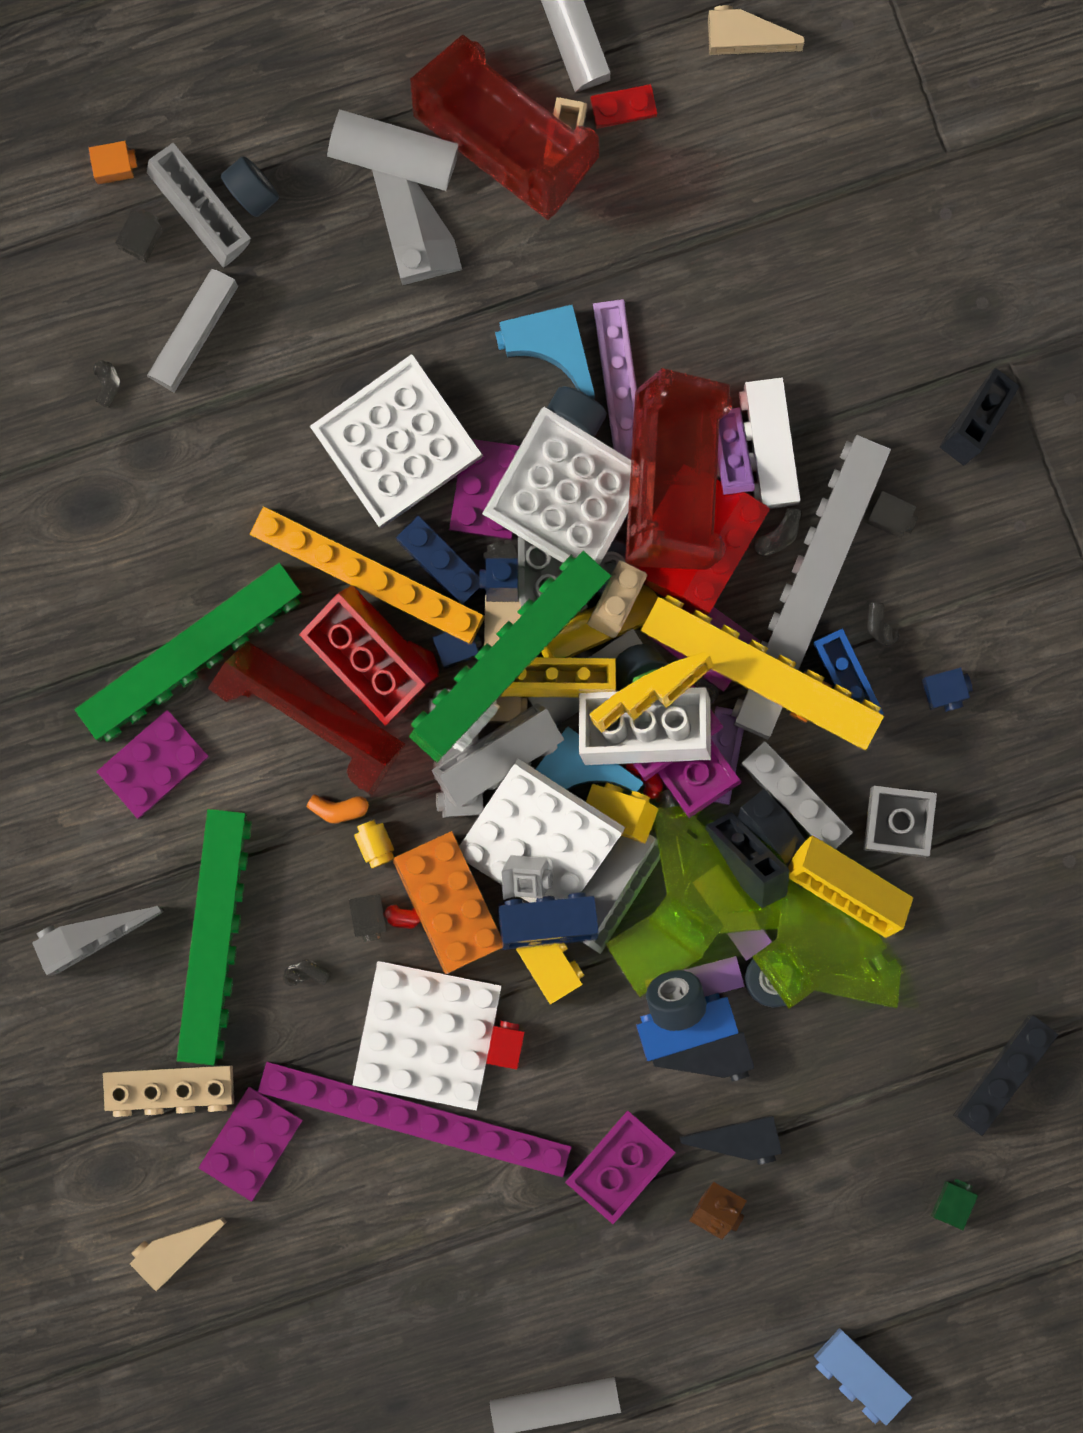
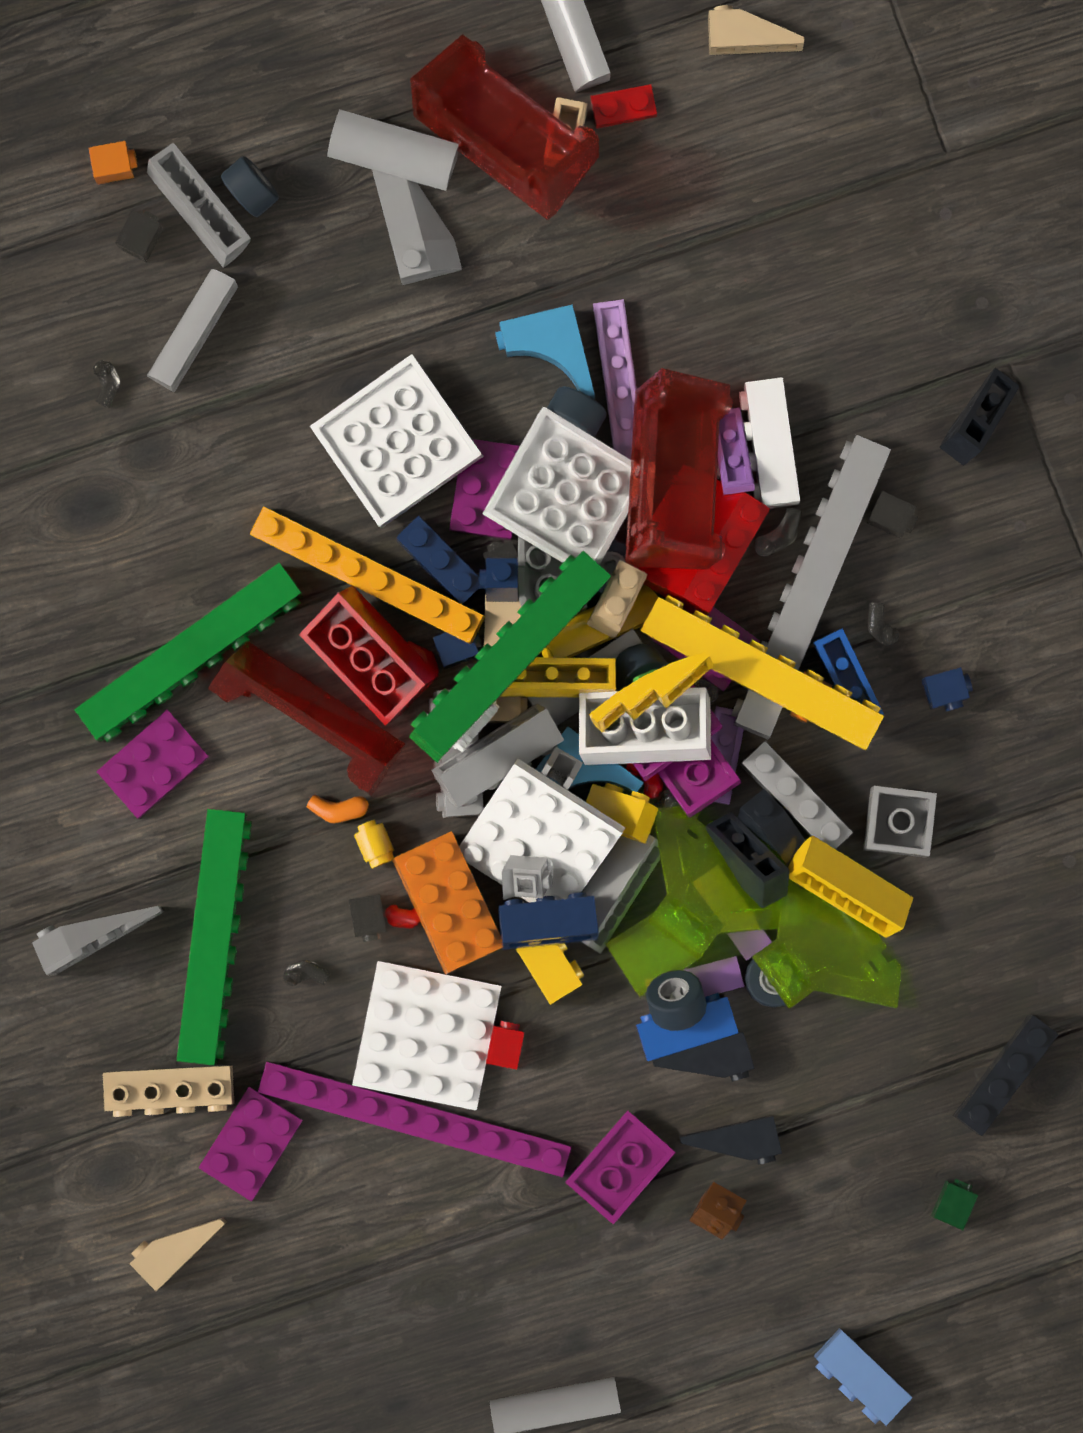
none -> light grey window [540,747,583,790]

